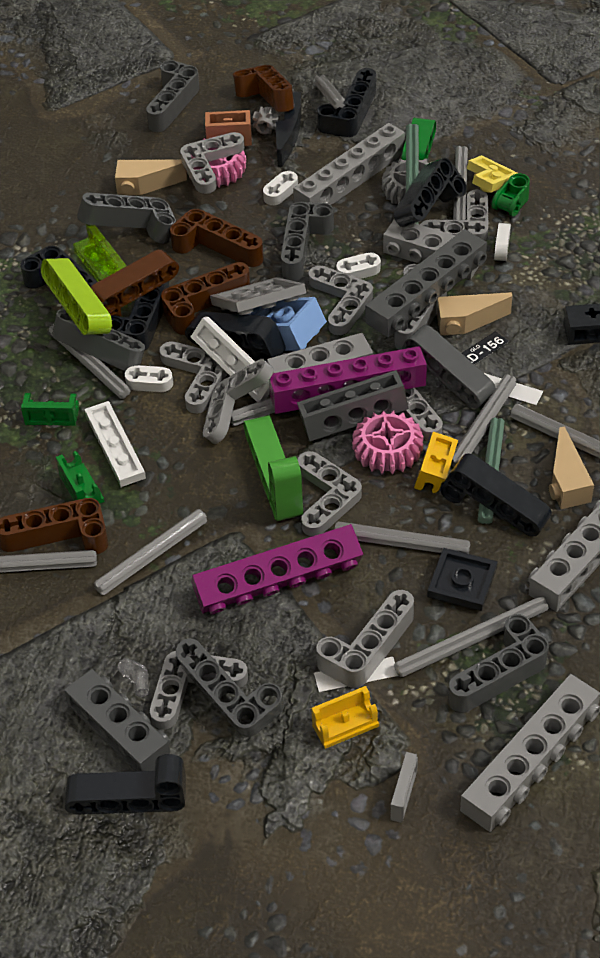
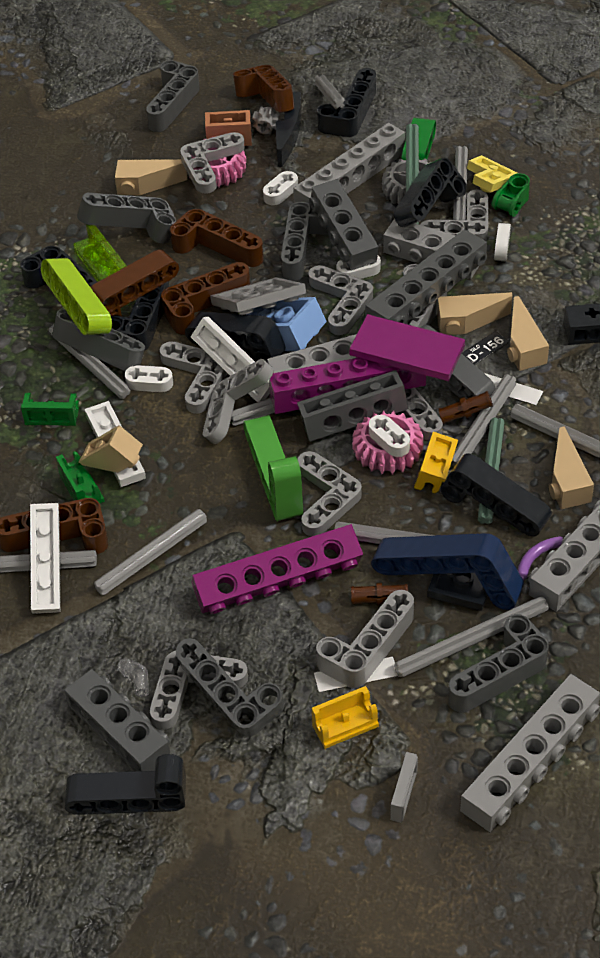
none -> white plate [30,503,61,613]
none -> tan slope [79,425,143,473]
none -> dark grey brick [309,179,379,271]
none -> magenta tile [349,314,465,381]
none -> reddish brown pin [351,583,408,606]
none -> white beam [369,415,410,457]
none -> dark blue beam [371,533,524,610]
none -> reddish brown pin [438,391,493,424]
none -> tan slope [507,296,549,371]
none -> medium lavender piece [518,536,563,581]

